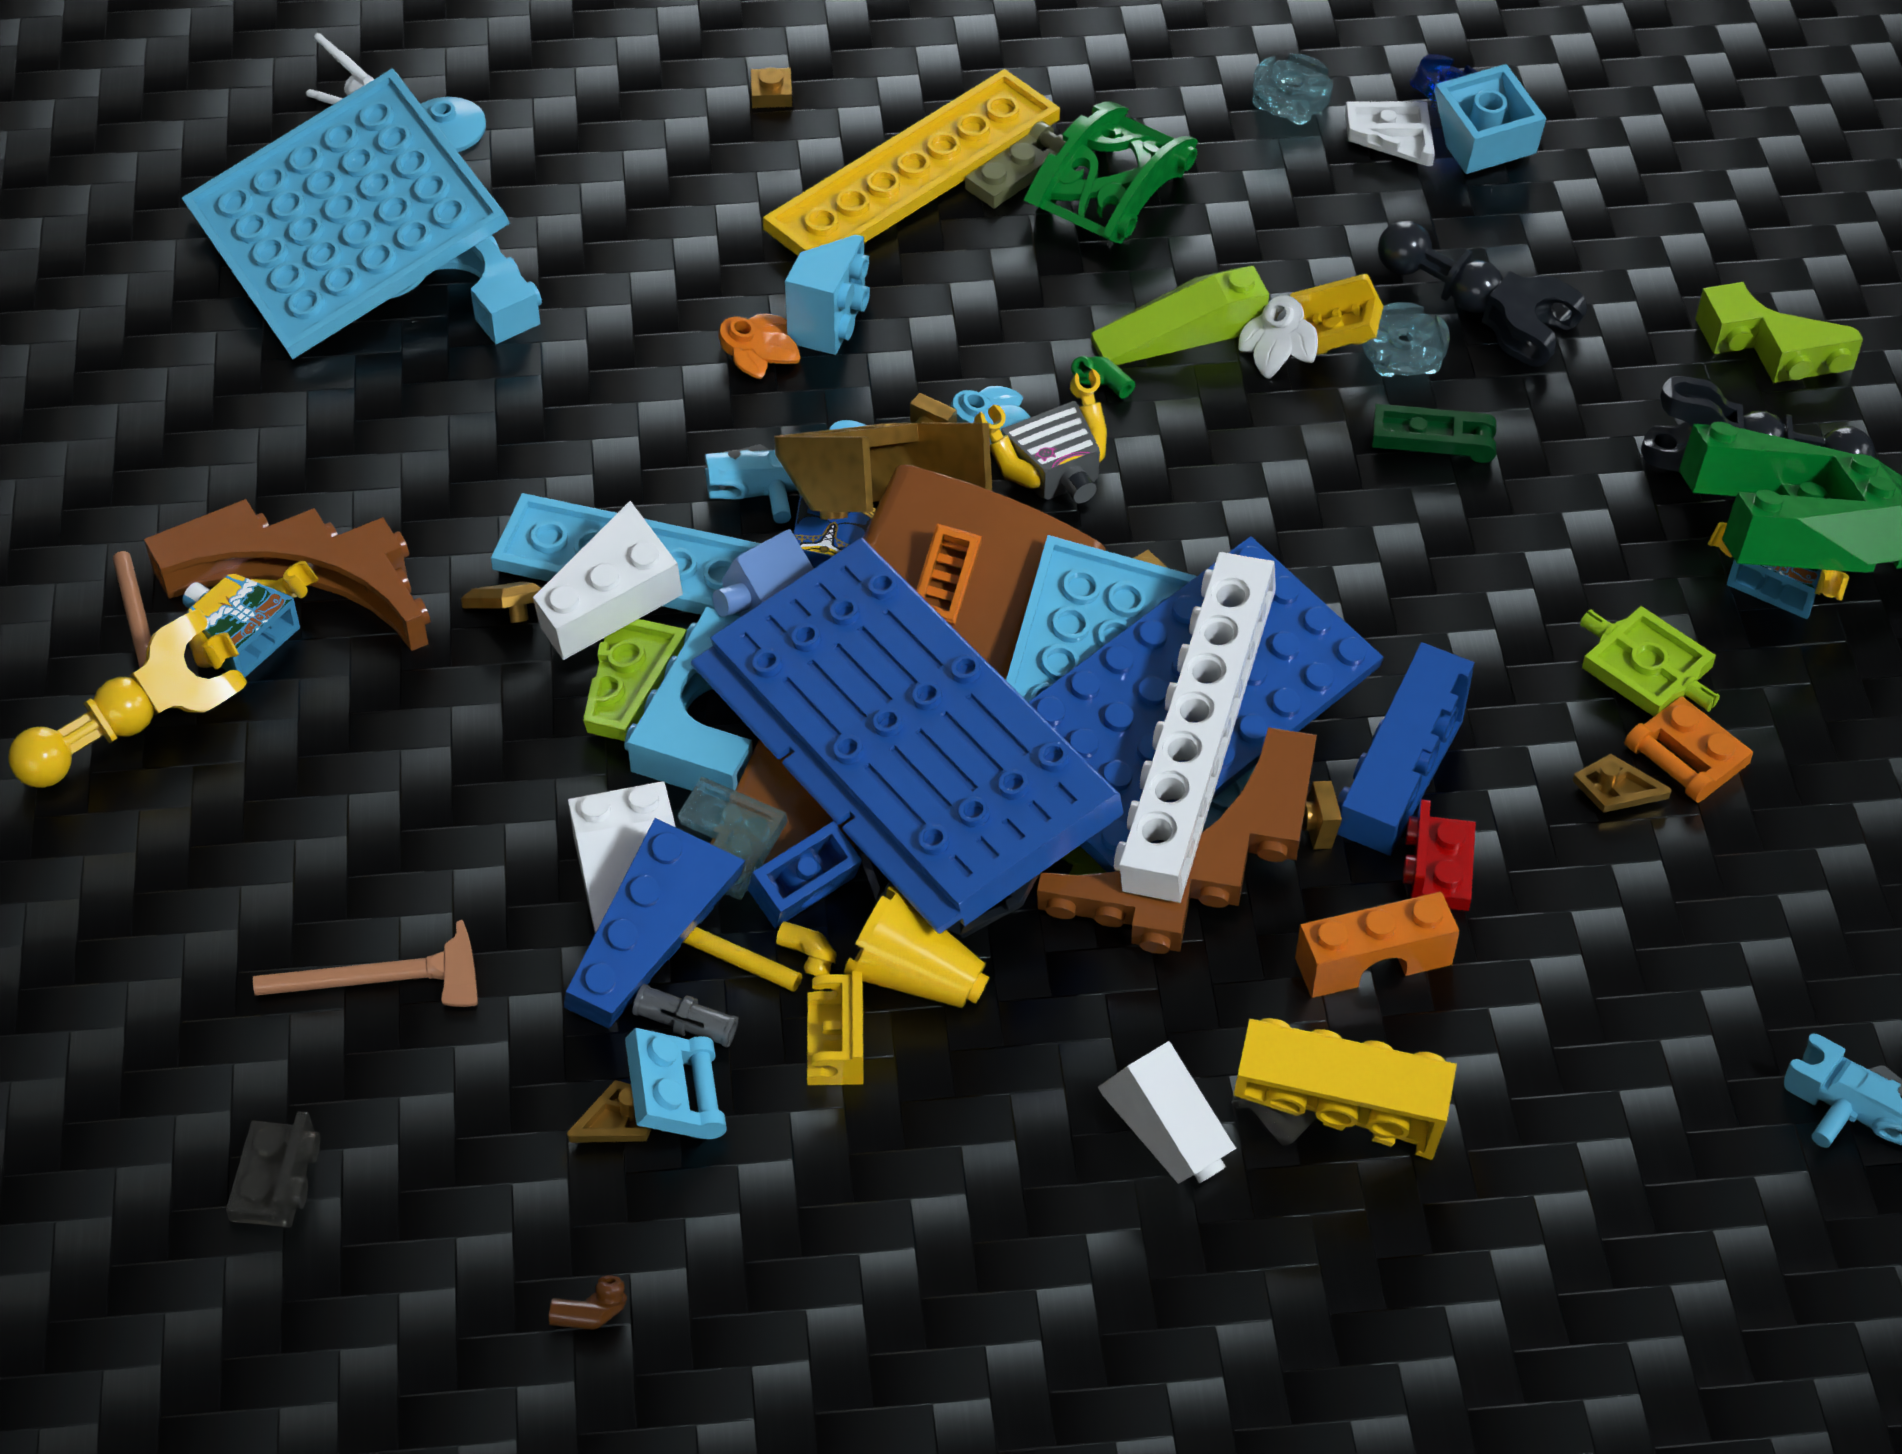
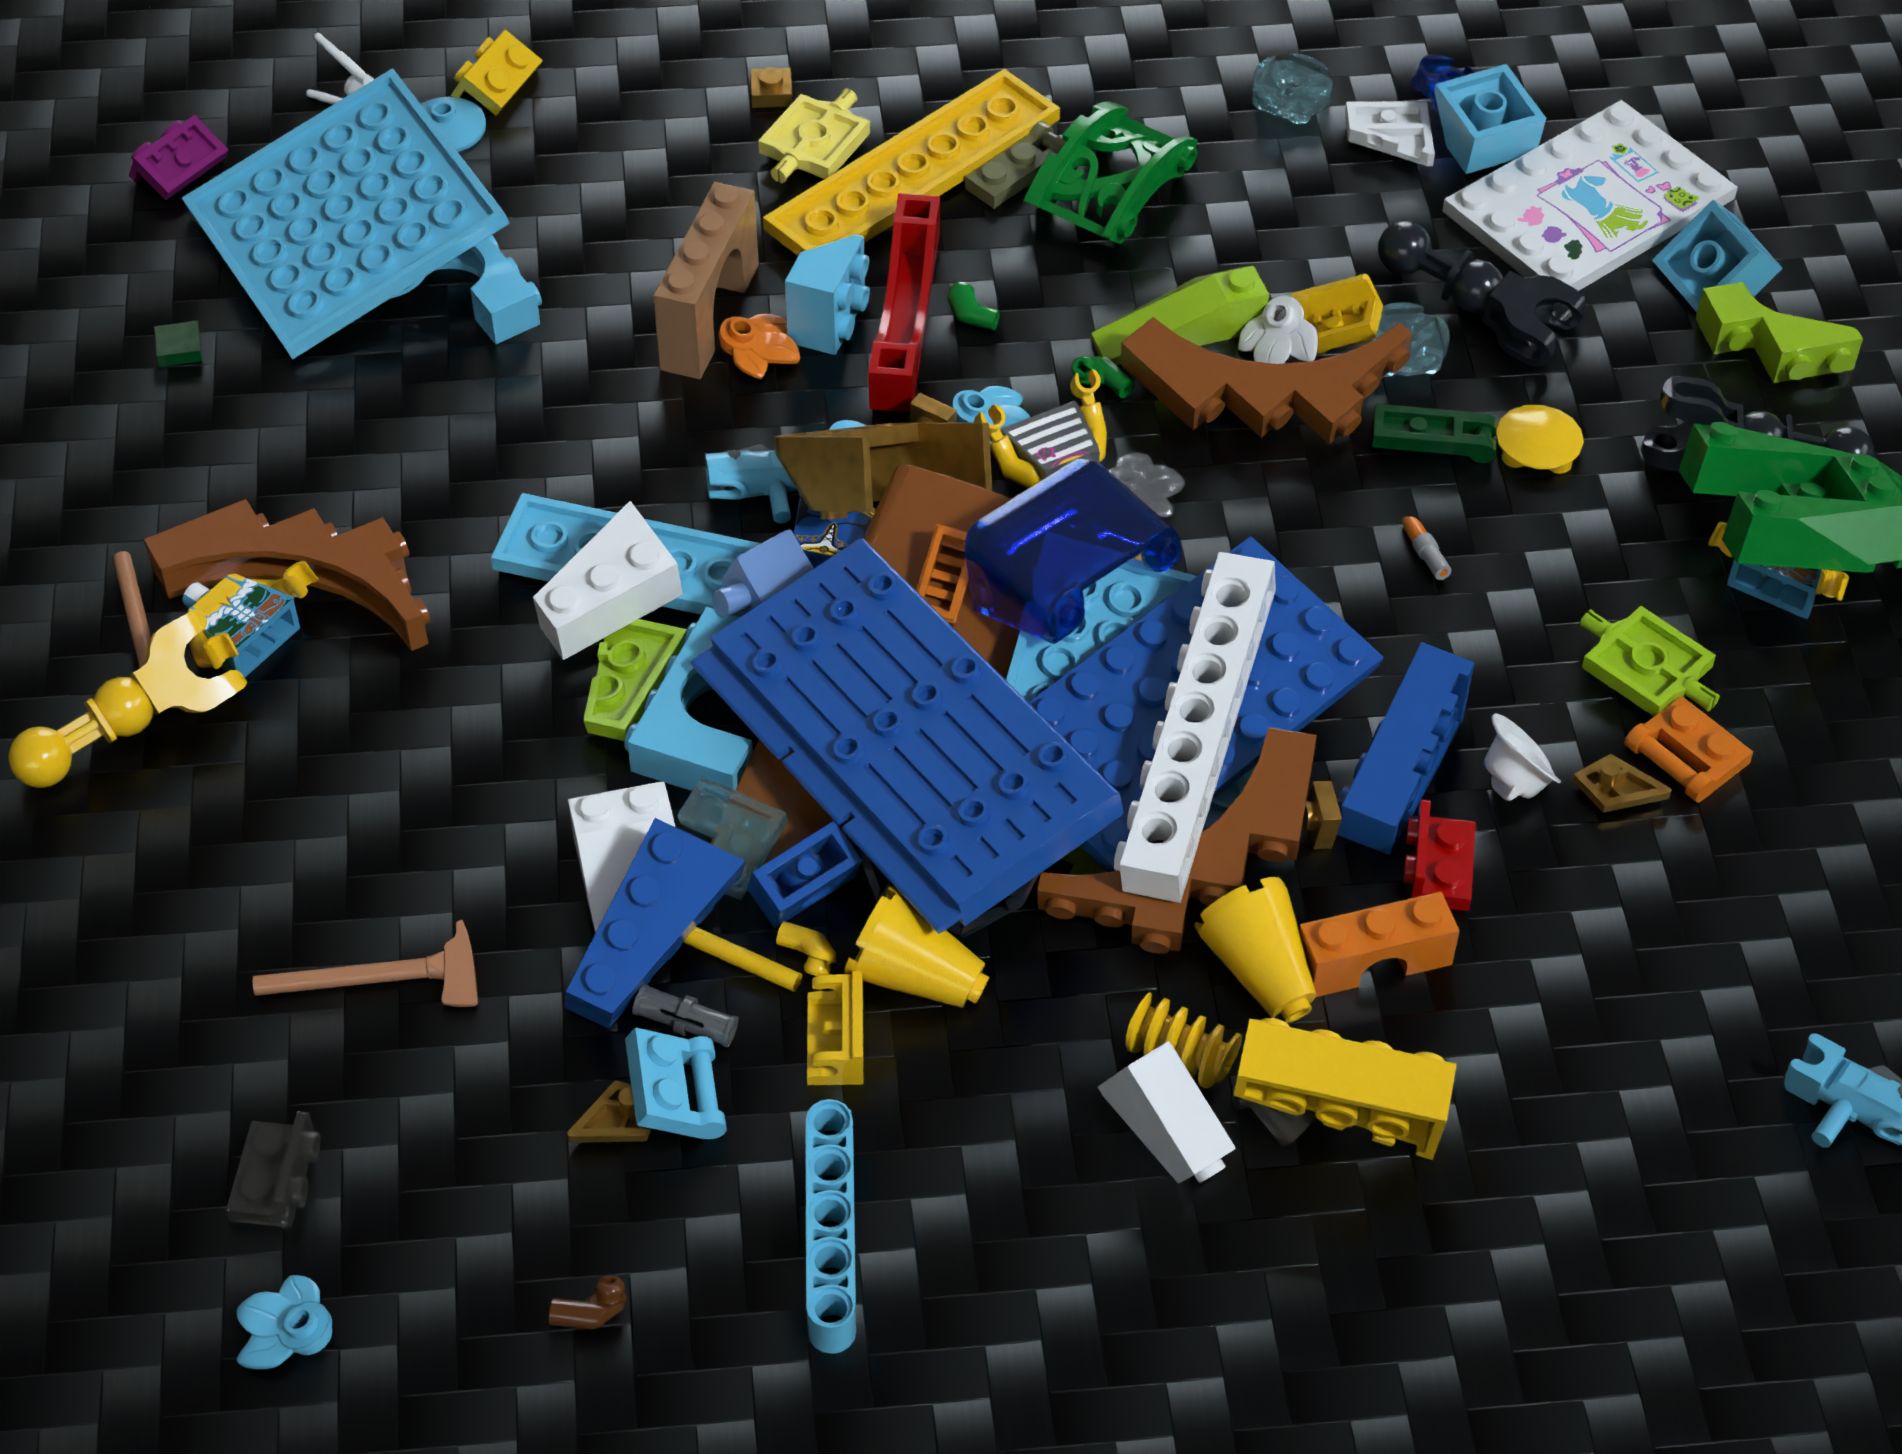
pearl gold piece [461,582,542,623] -> none
none -> magenta bracket [129,114,229,200]
none -> dark green tile [154,321,203,367]
none -> medium azure plate [237,1275,332,1369]
none -> yellow bracket [451,29,543,115]
none -> medium nougat arch [654,181,759,379]
none -> light yellow plate [758,88,870,183]
none -> medium azure beam [806,1099,856,1354]
none -> red arch [868,193,940,413]
none -> green arm [947,282,1000,331]
none -> clear blue windscreen [965,457,1182,644]
none -> clear plate [1101,453,1185,517]
none -> dark orange arch [1121,317,1413,445]
none -> yellow piece [1126,991,1243,1089]
none -> yellow cone [1194,877,1317,1023]
none -> light grey piece [1402,517,1452,580]
none -> white plate [1443,100,1738,291]
none -> white piece [1484,713,1561,801]
none -> yellow dish [1496,405,1584,474]
none -> medium azure slope [1652,200,1783,312]

